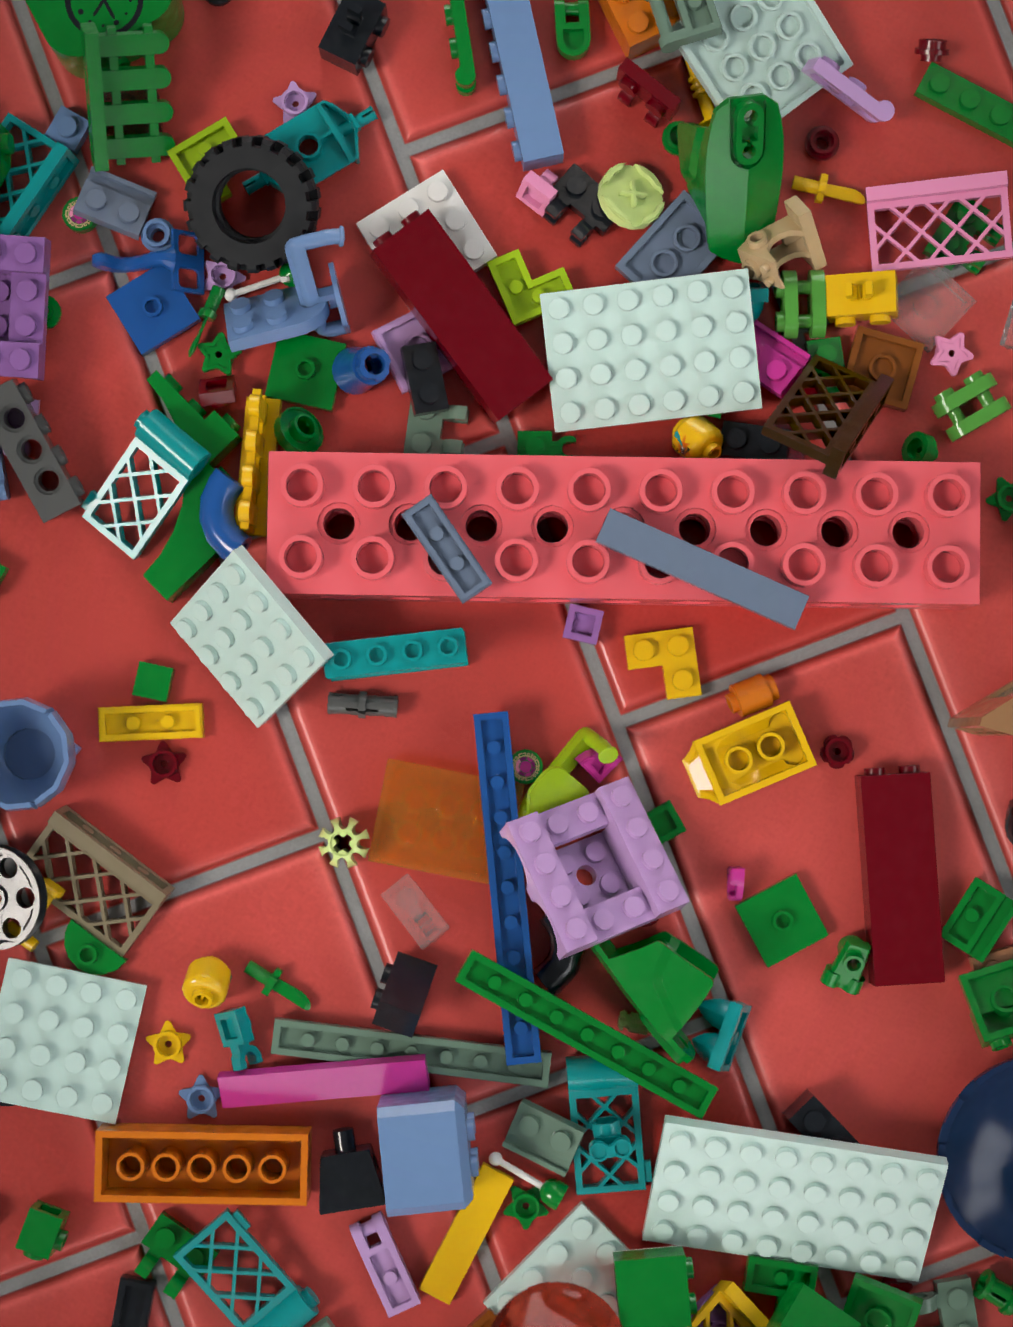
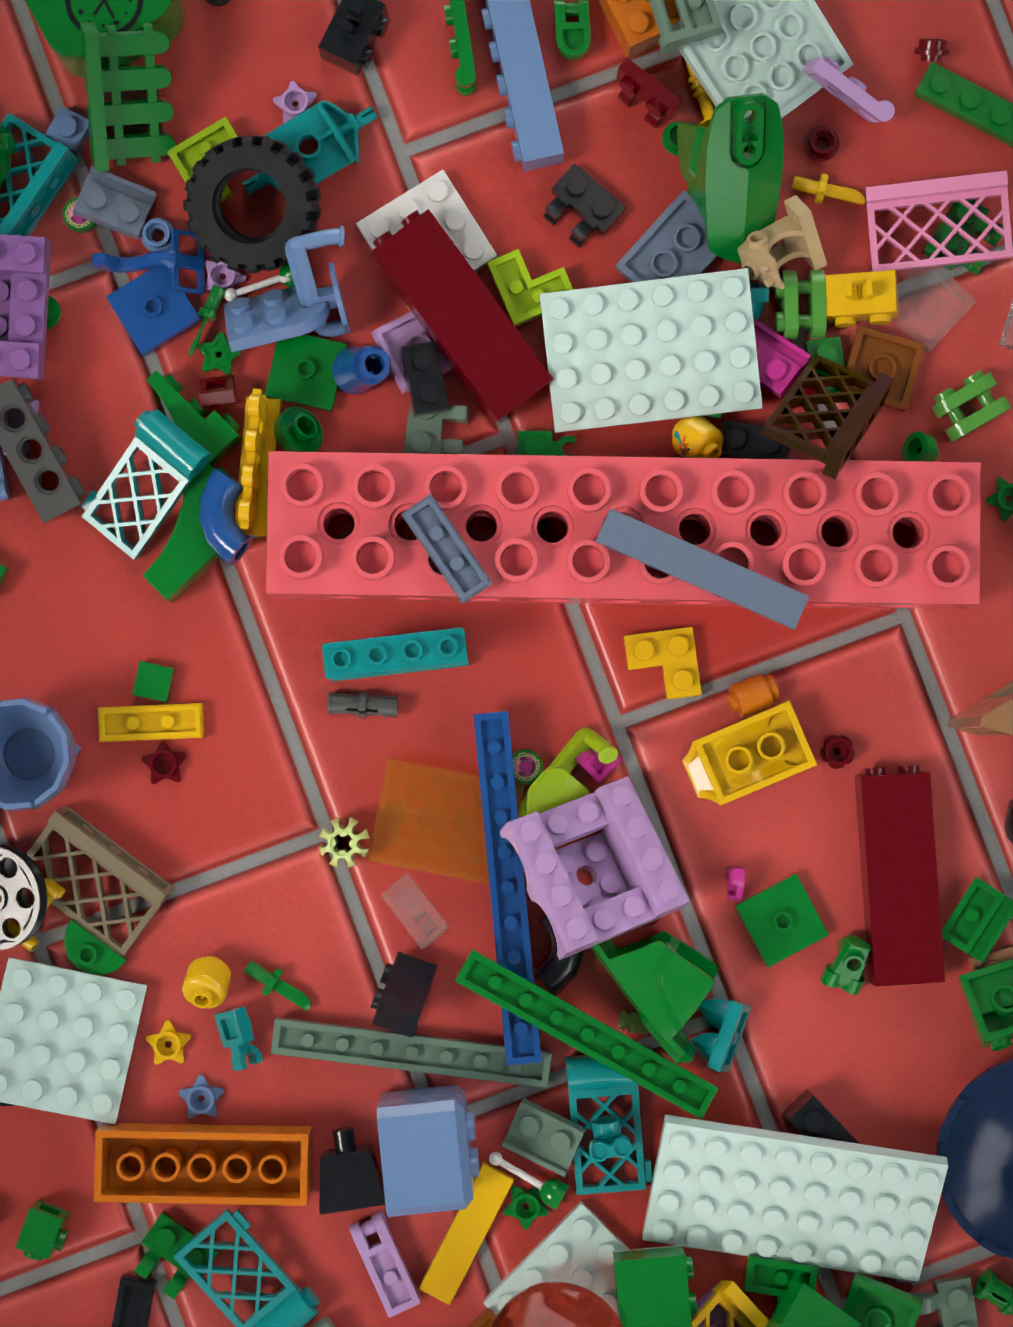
light aqua plate [170,545,334,728] -> none
dark pink tile [217,1054,430,1108] -> none
bright pink tile [516,169,558,217] -> none
medium lavender plate [562,603,604,645] -> none
yellowish green tile [597,163,665,230] -> none
green tile [646,800,686,844] -> none
bright pink plate [930,332,974,377] -> none

